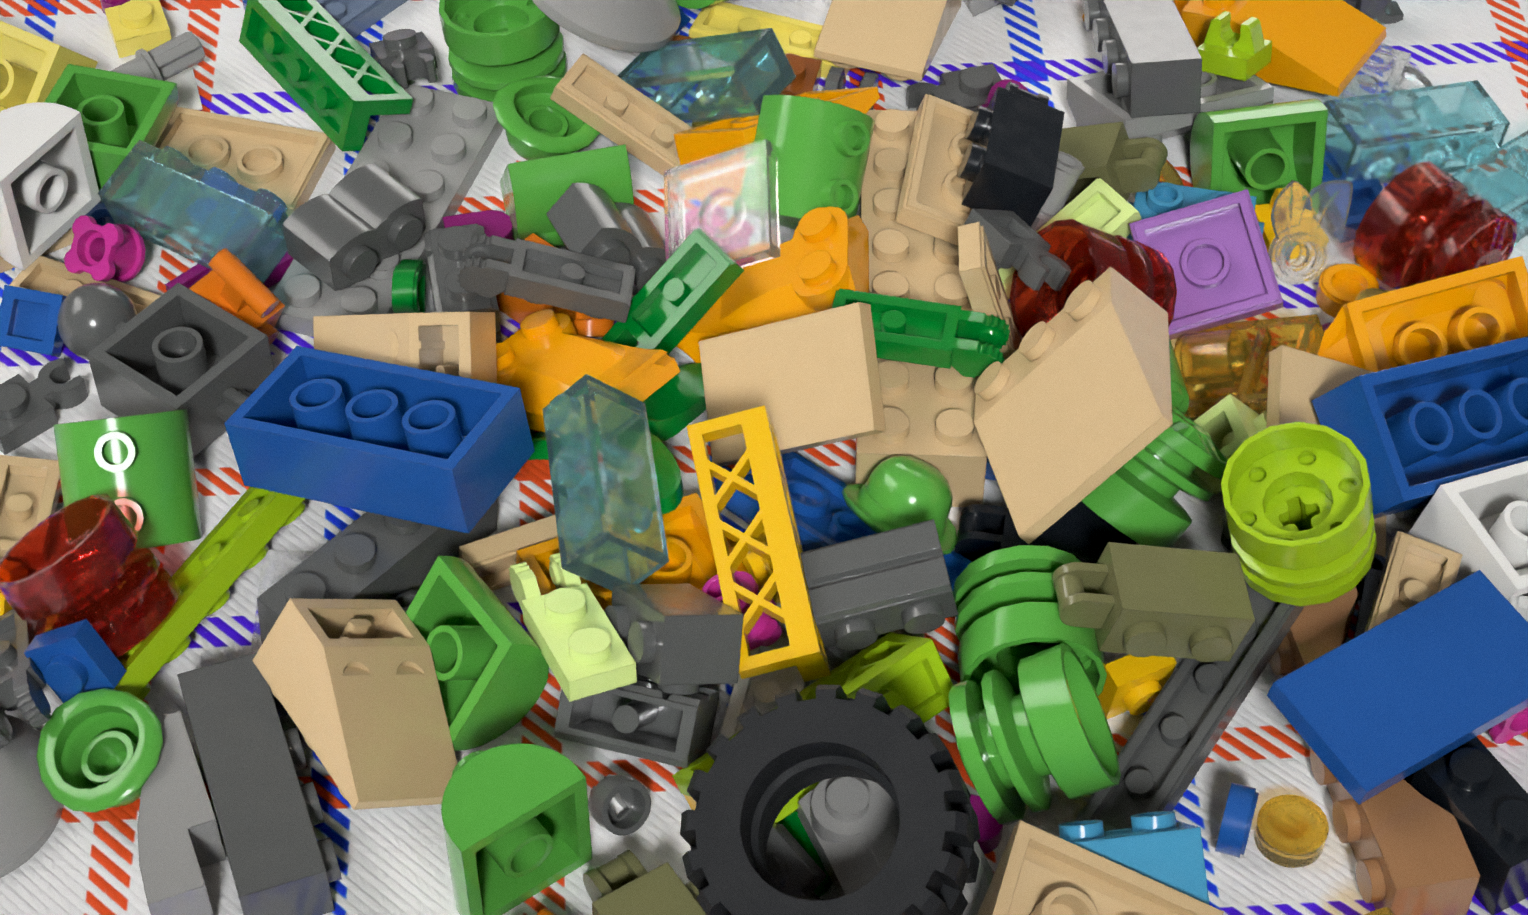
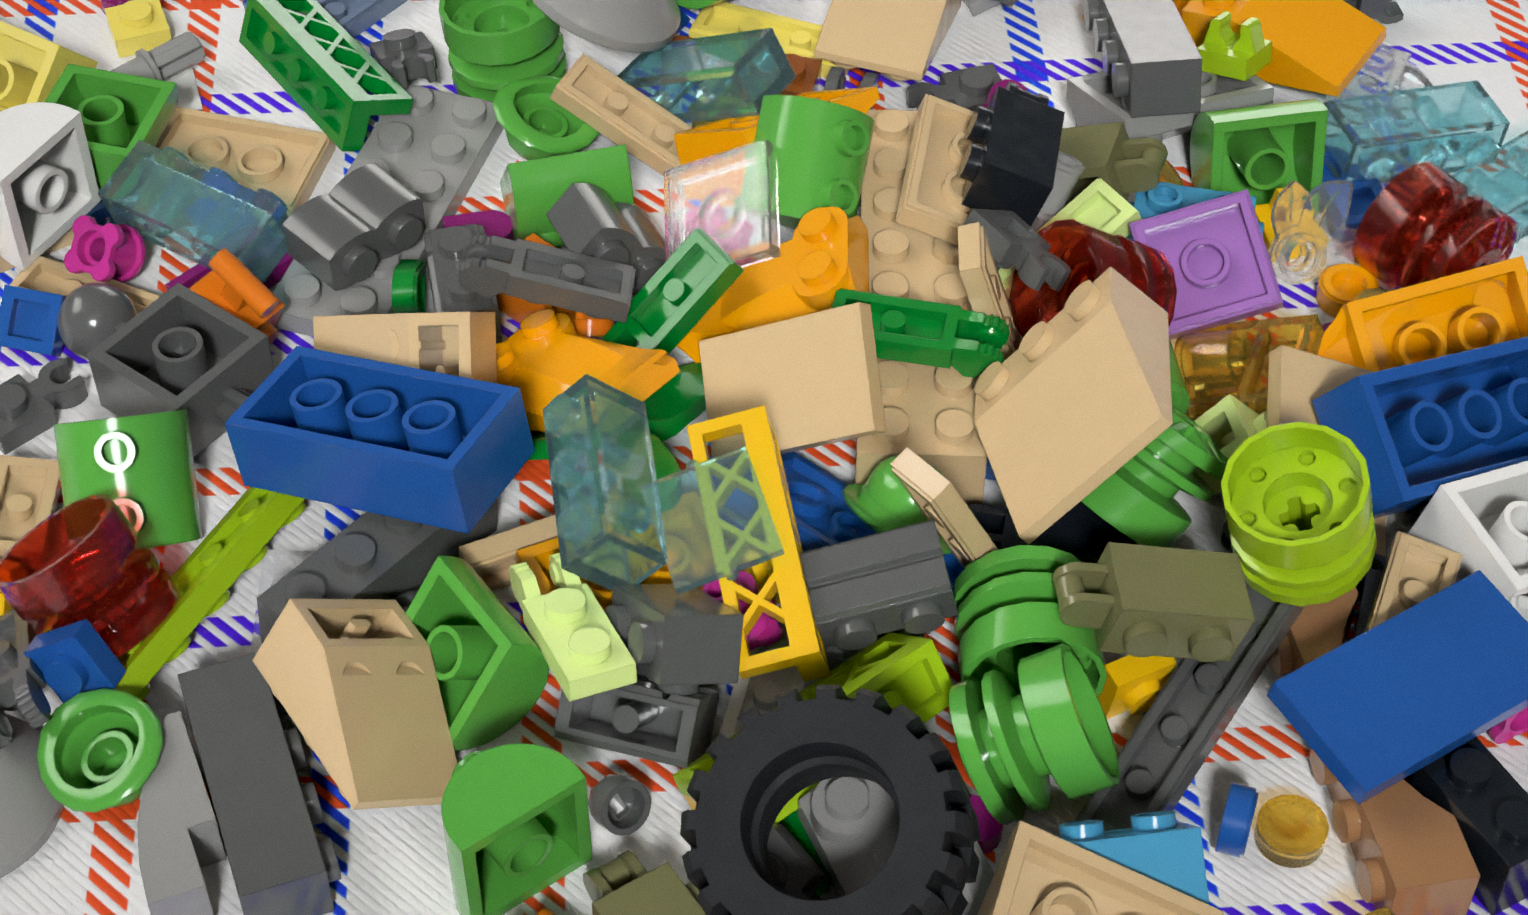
none -> clear light blue piece [640,446,785,594]
none -> tan tile [890,447,998,568]

